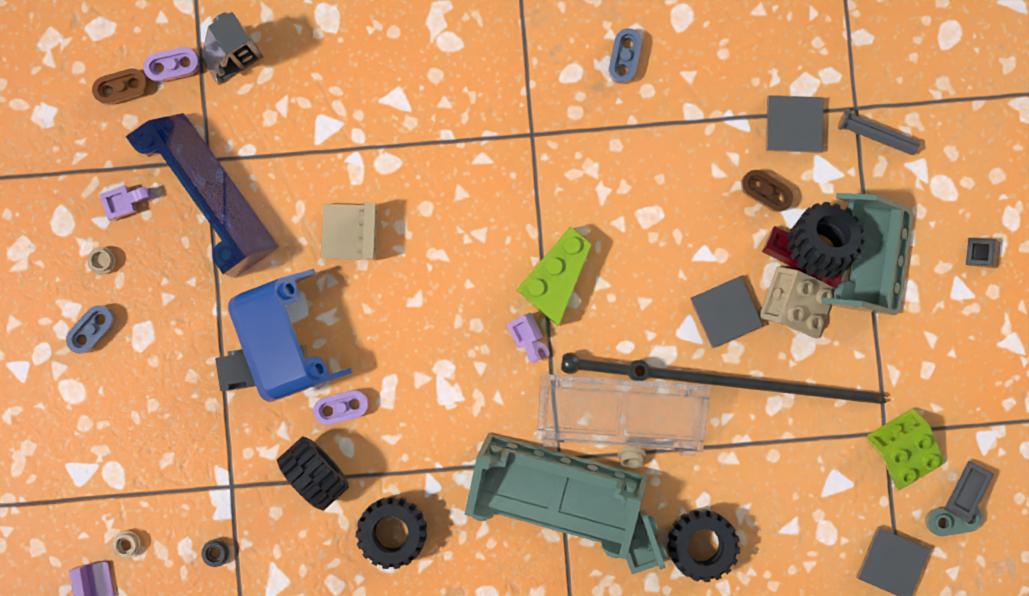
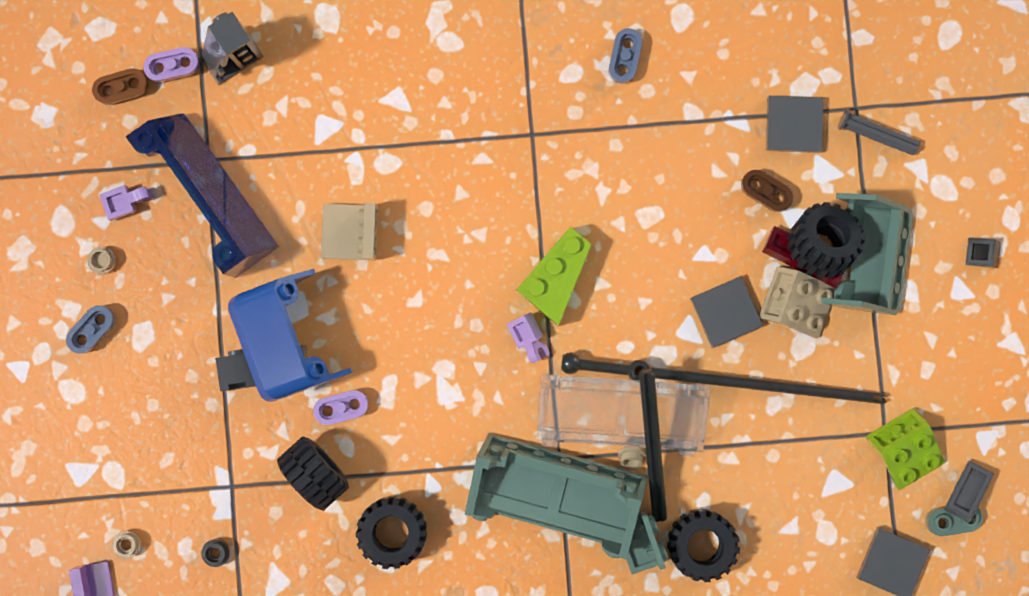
none -> pearl dark grey axle [639,369,667,522]

